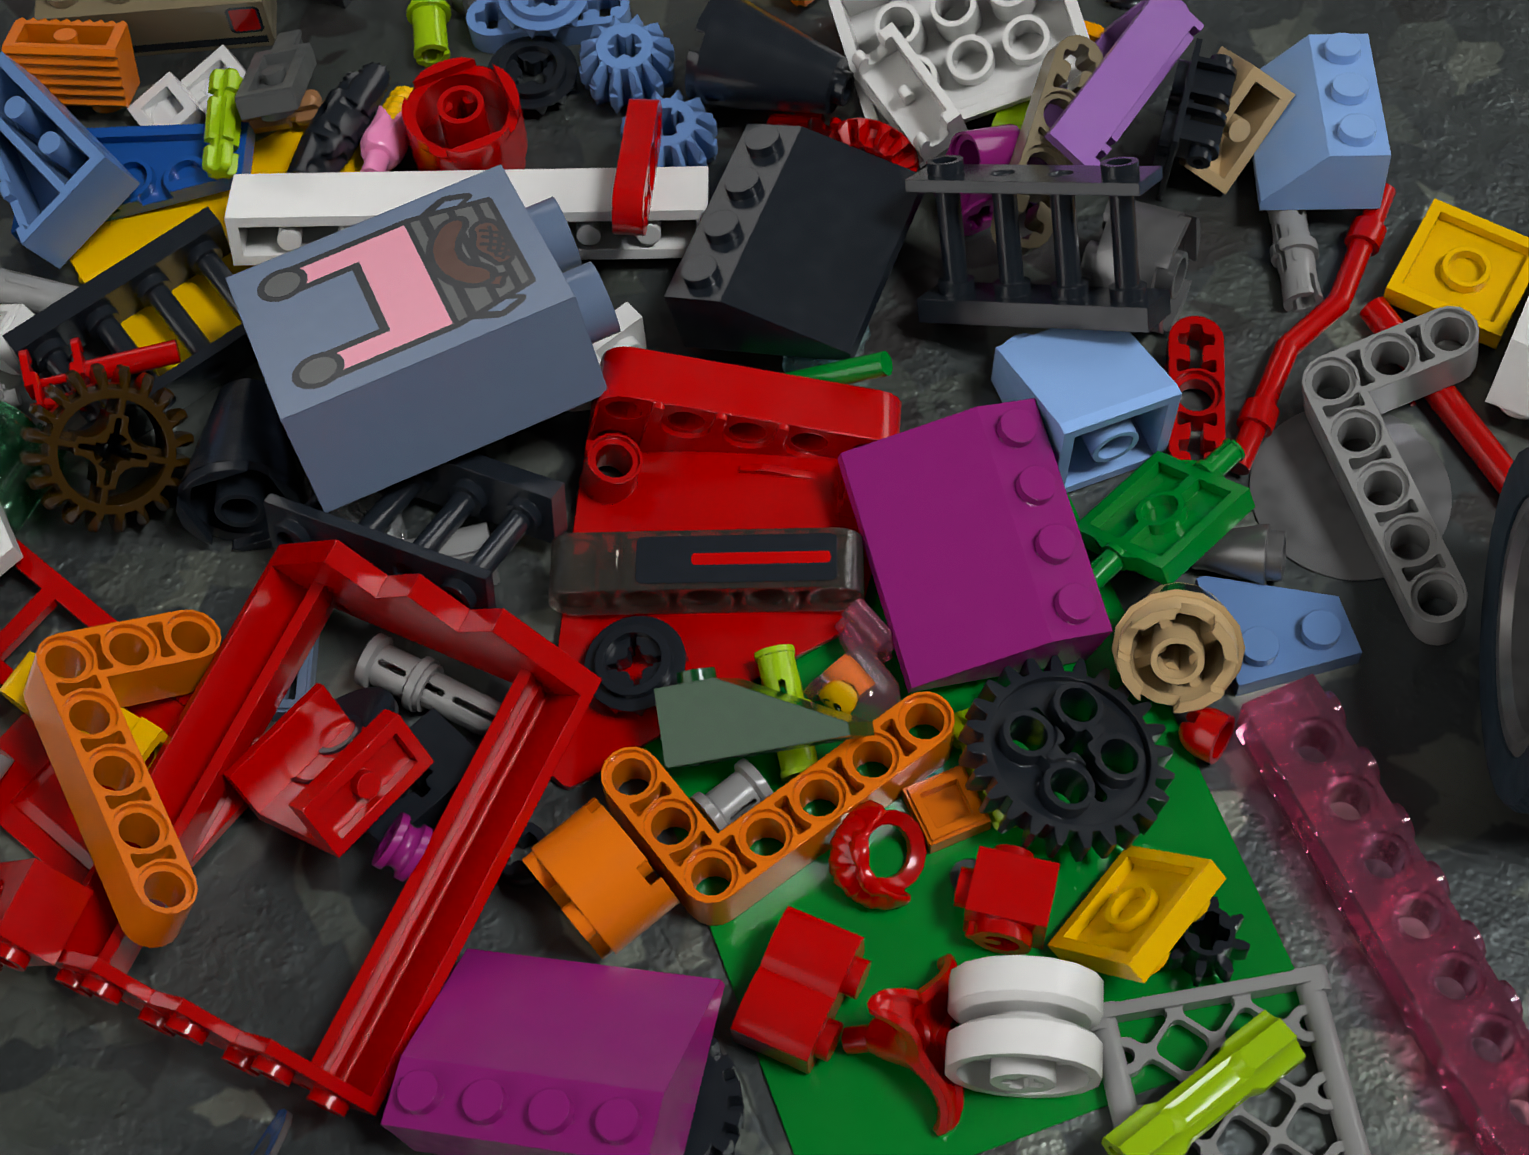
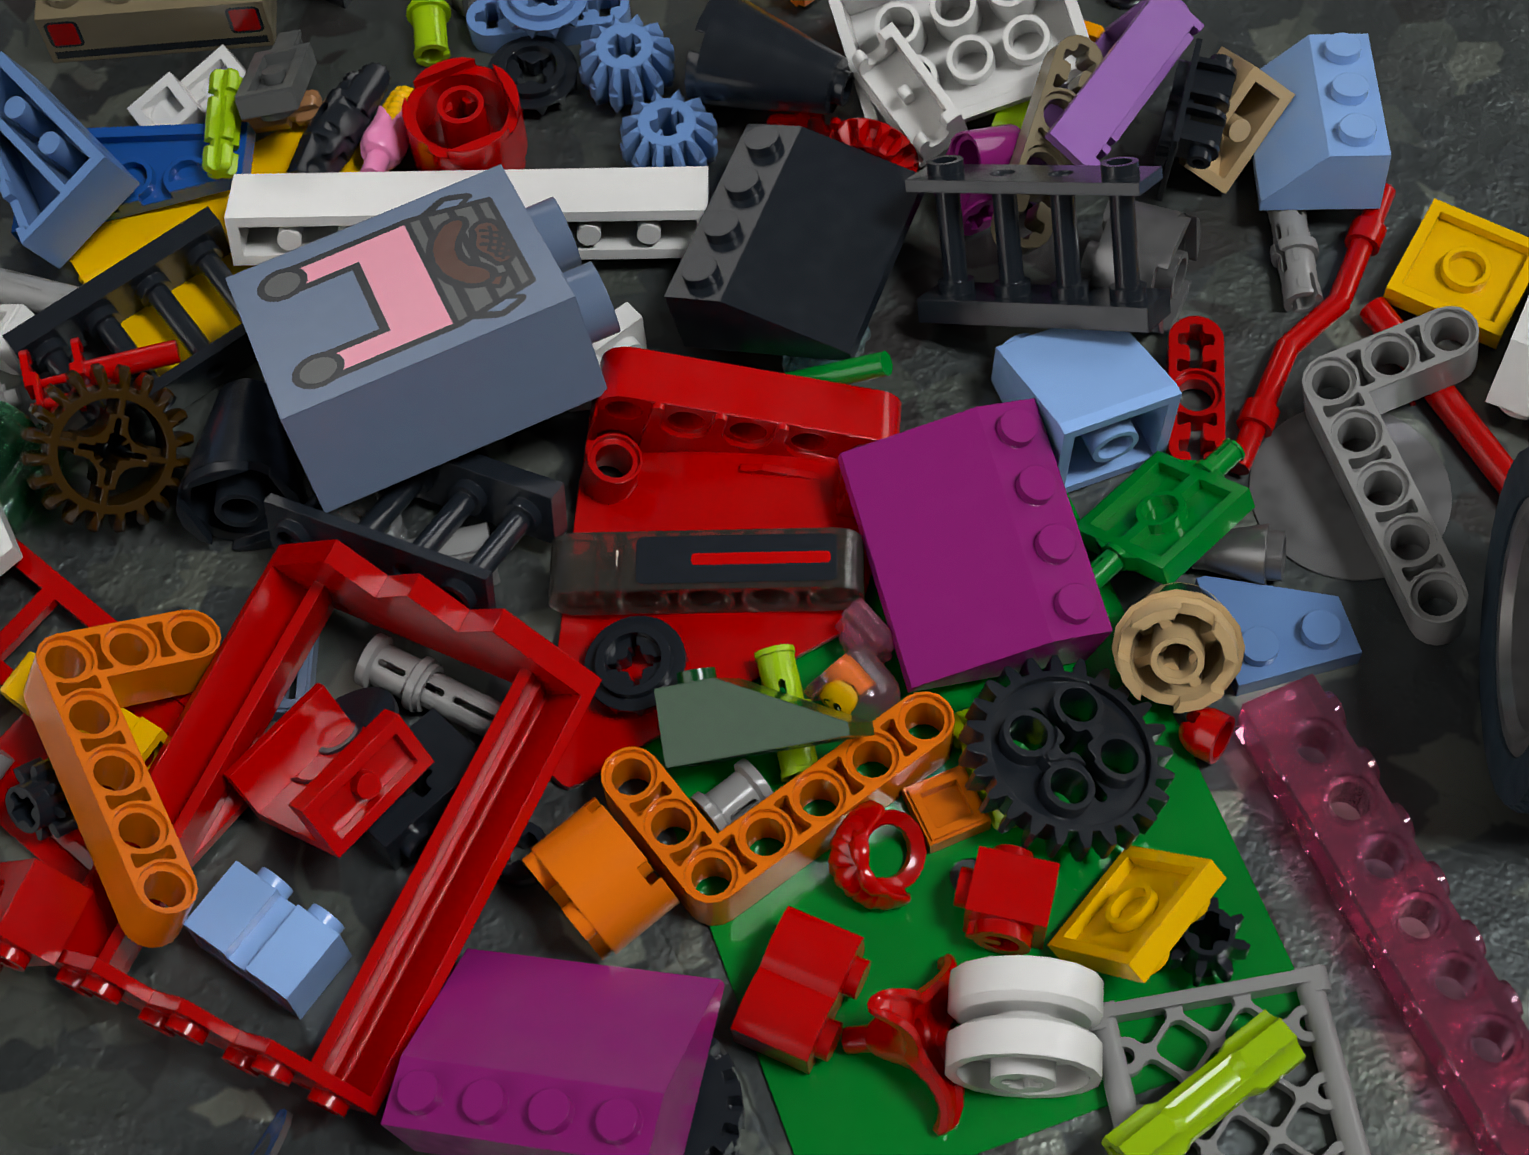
orange brick [2,17,140,113] -> none
magenta bush [371,812,433,882] -> none
red beam [612,98,662,236] -> none
none -> black gear [5,757,79,841]
none -> light blue brick [184,860,352,1020]

